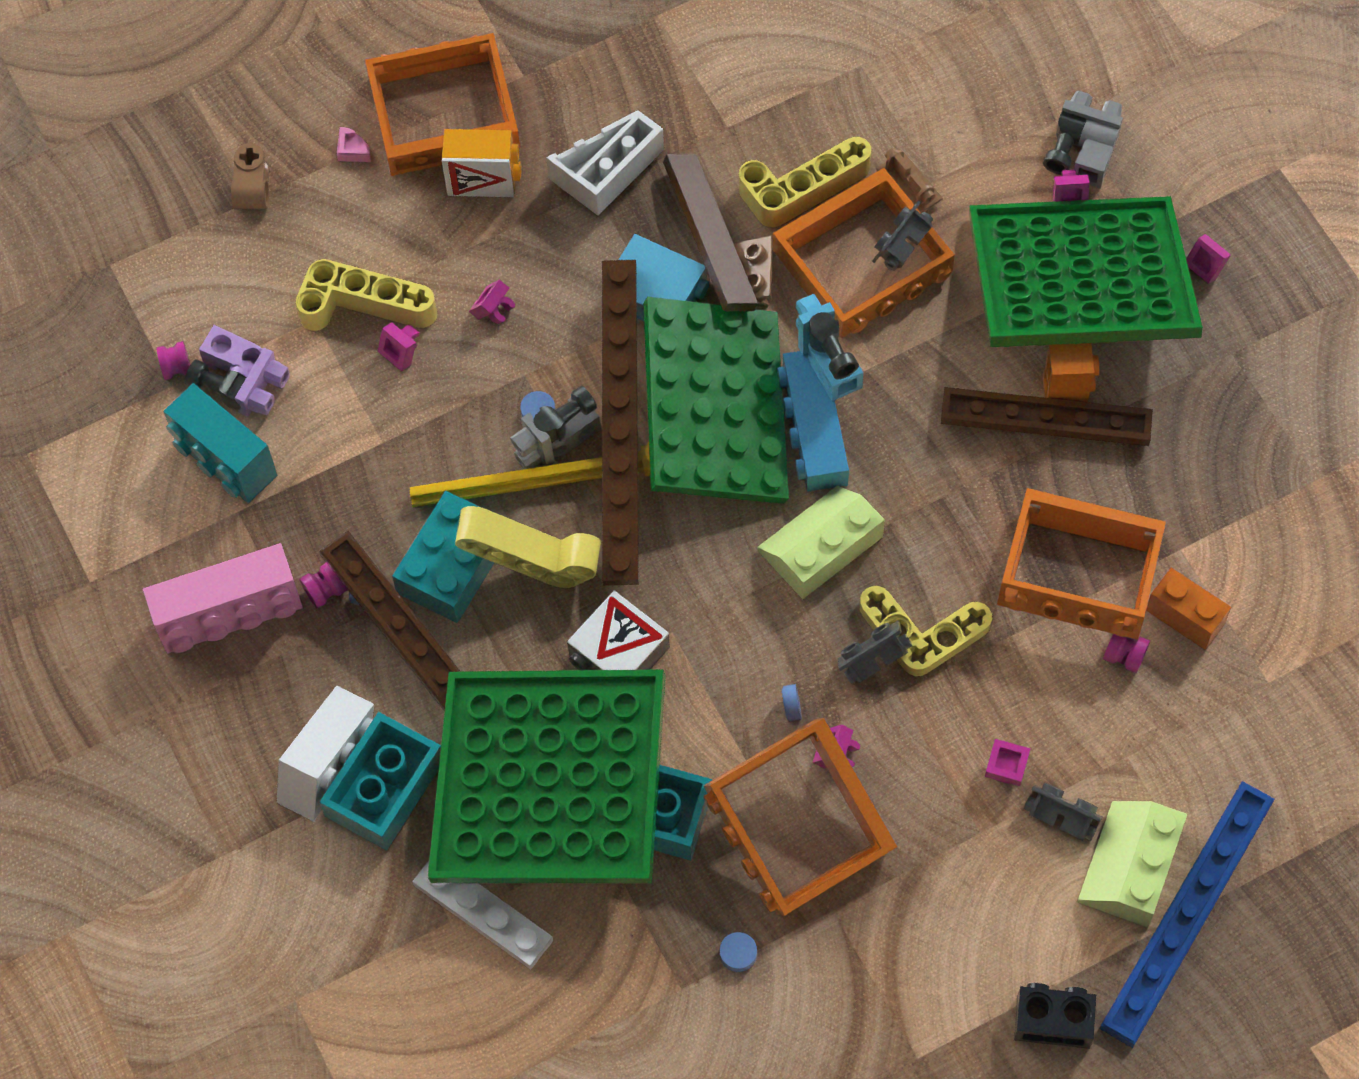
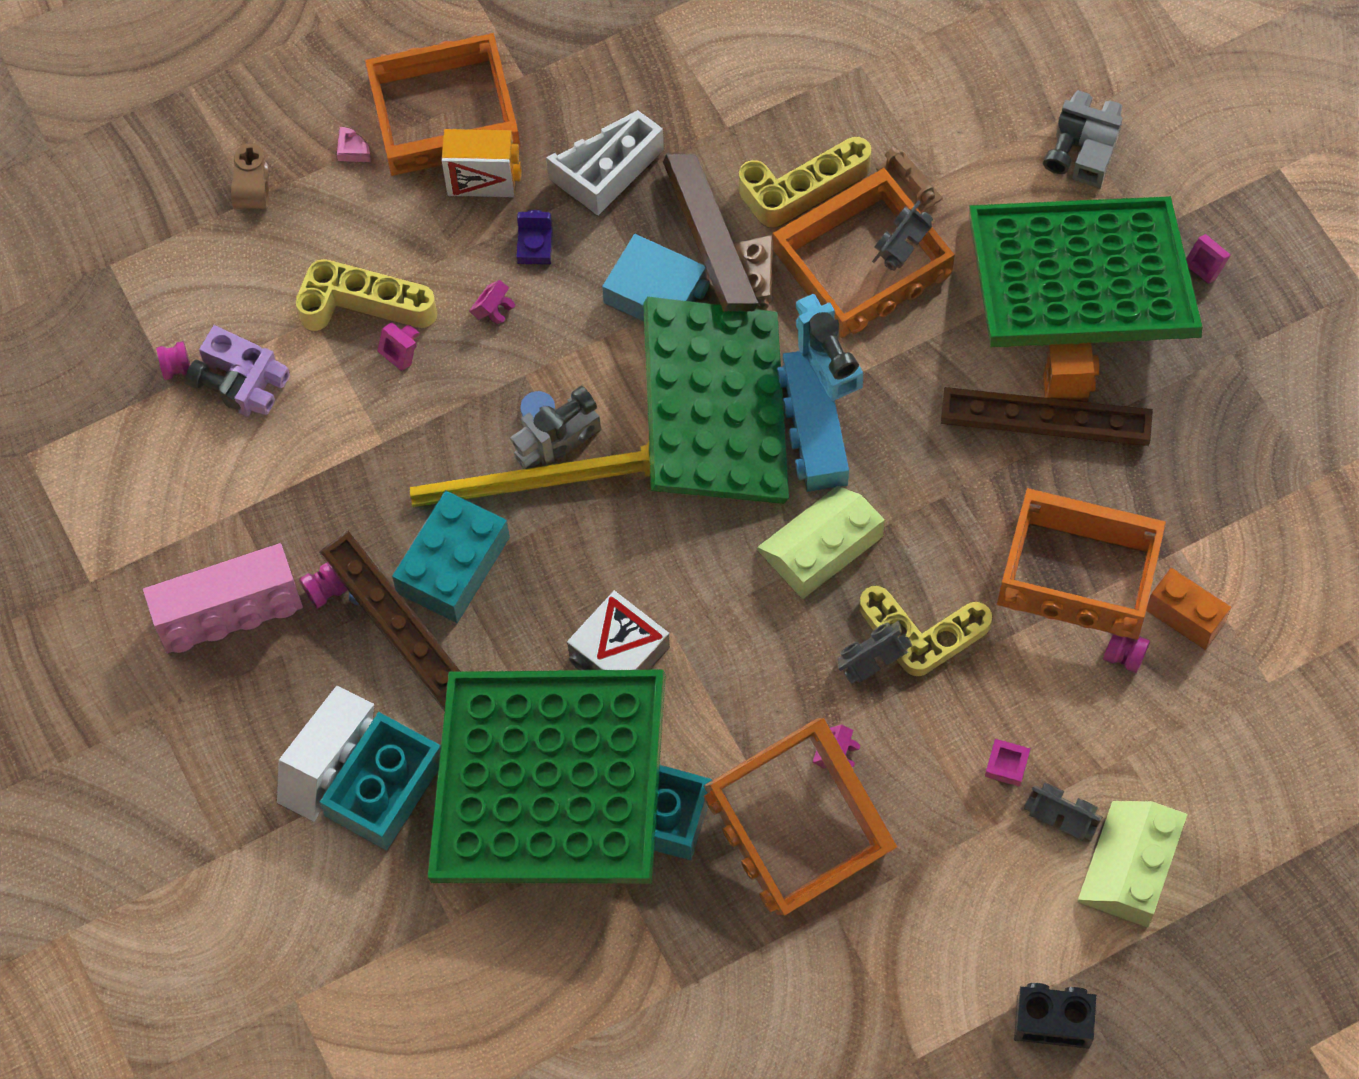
teal brick [163,383,278,504] -> none
white plate [412,861,553,970] -> none
light yellow beam [455,506,601,588] -> none
reddish brown plate [602,260,639,586] -> none
medium blue tile [720,932,757,972] -> none
medium blue tile [782,684,802,722] -> none
dark pink tile [1052,170,1090,202] -> none
blue tile [1100,781,1275,1048] -> none
none -> dark purple bracket [517,210,553,264]

